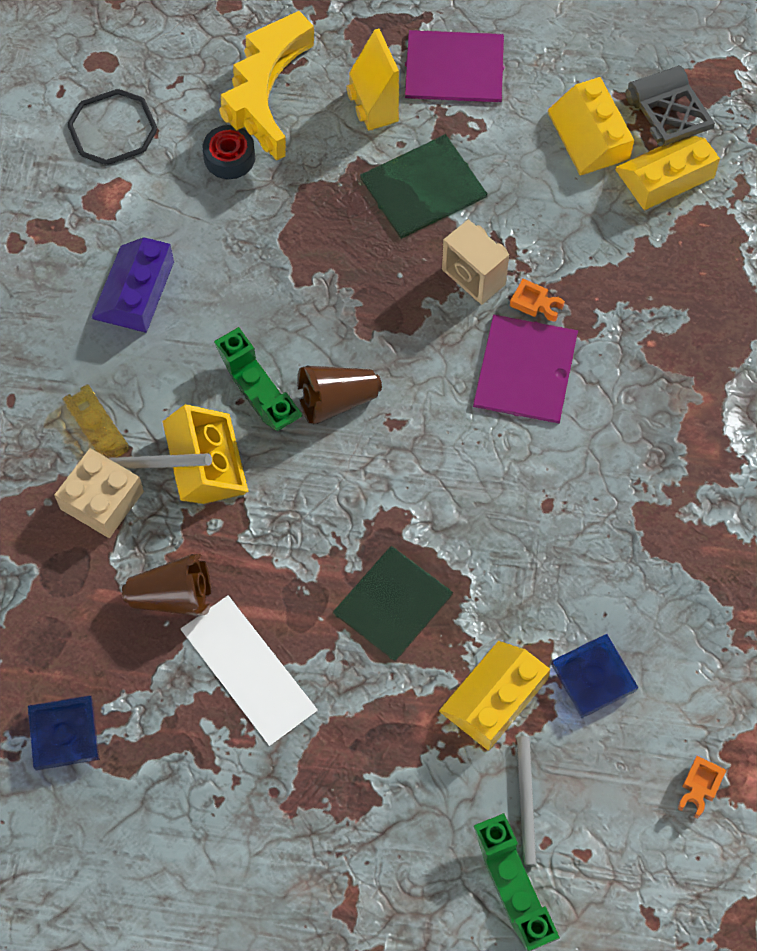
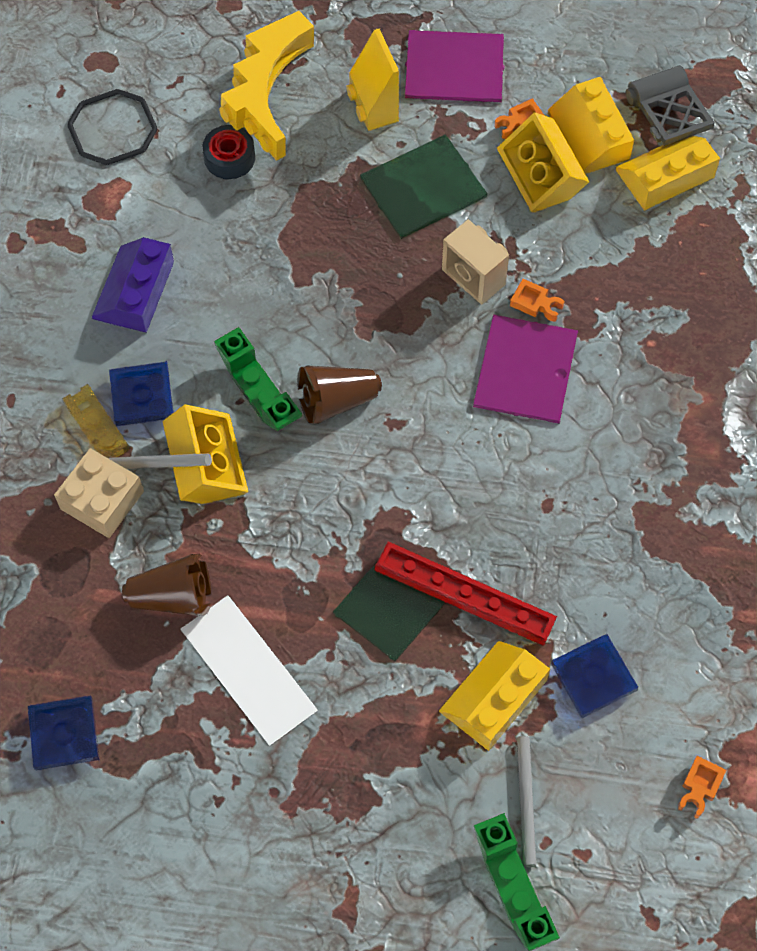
none -> clear blue plate [109,361,174,427]
none -> red tile [375,541,557,646]
none -> orange plate [494,98,545,139]
none -> yellow slope [497,112,589,213]

